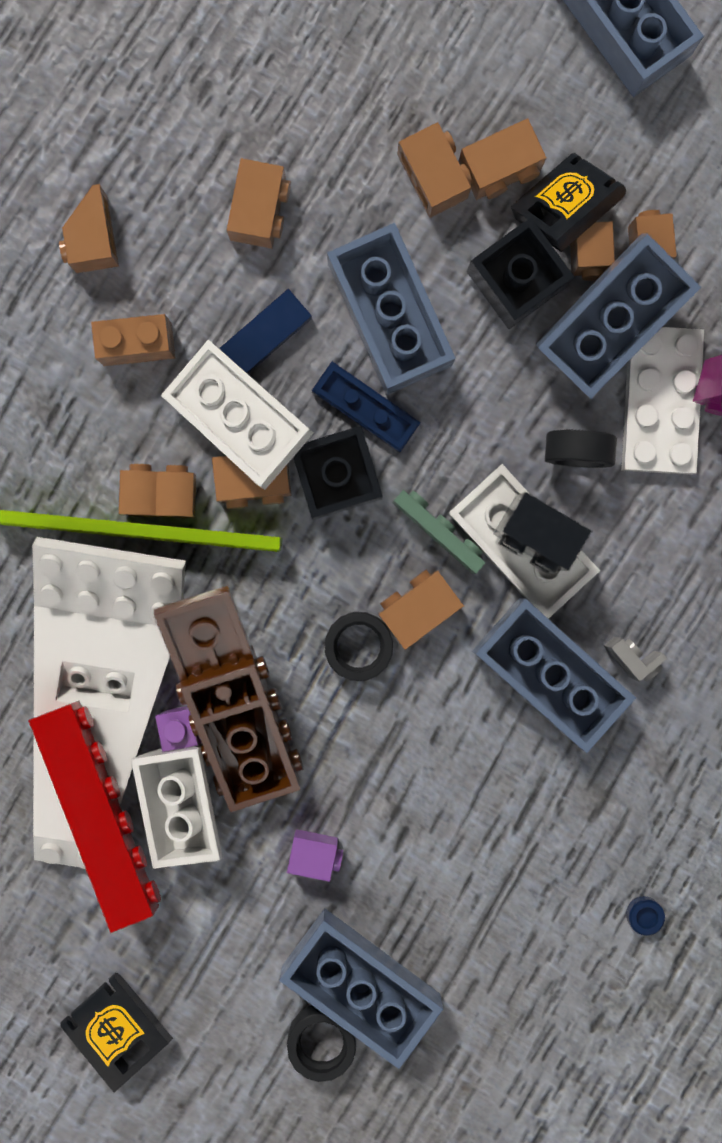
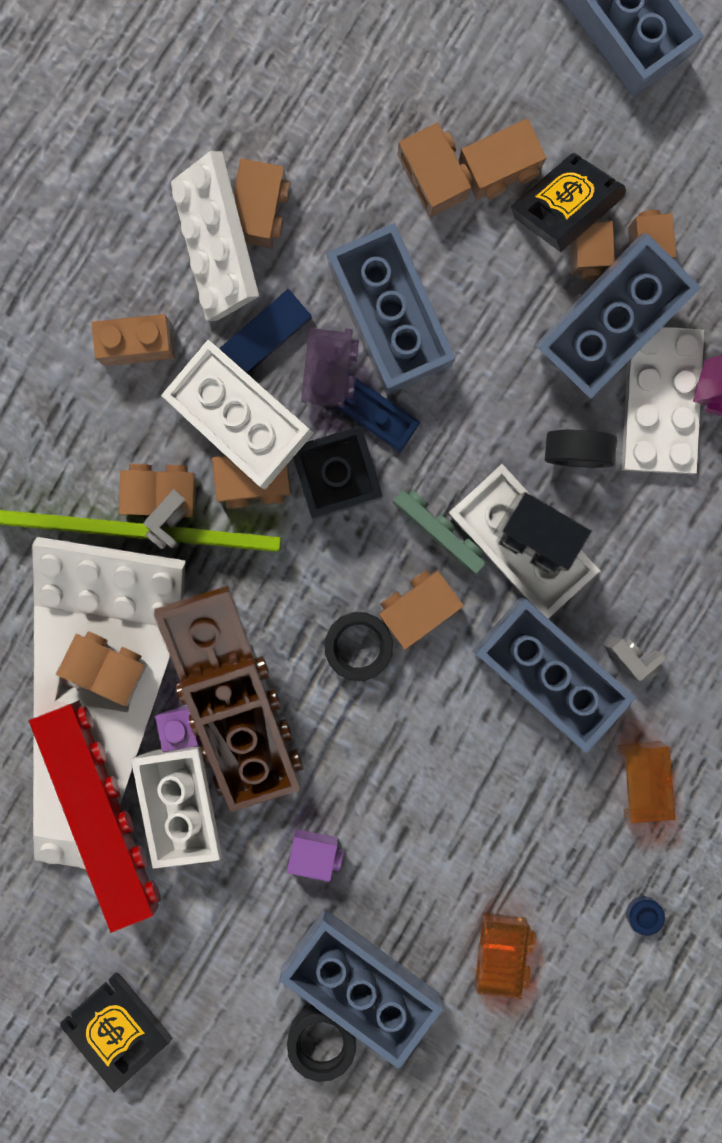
medium nougat slope [59,184,119,273] -> none
black brick [467,217,574,329] -> none
none -> medium nougat brick [56,631,147,707]
none -> light grey bracket [143,489,187,550]
none -> white plate [171,151,259,321]
none -> clear purple bracket [301,328,359,408]
none -> clear orange brick [474,912,535,1000]
none -> clear orange panel [618,741,676,823]

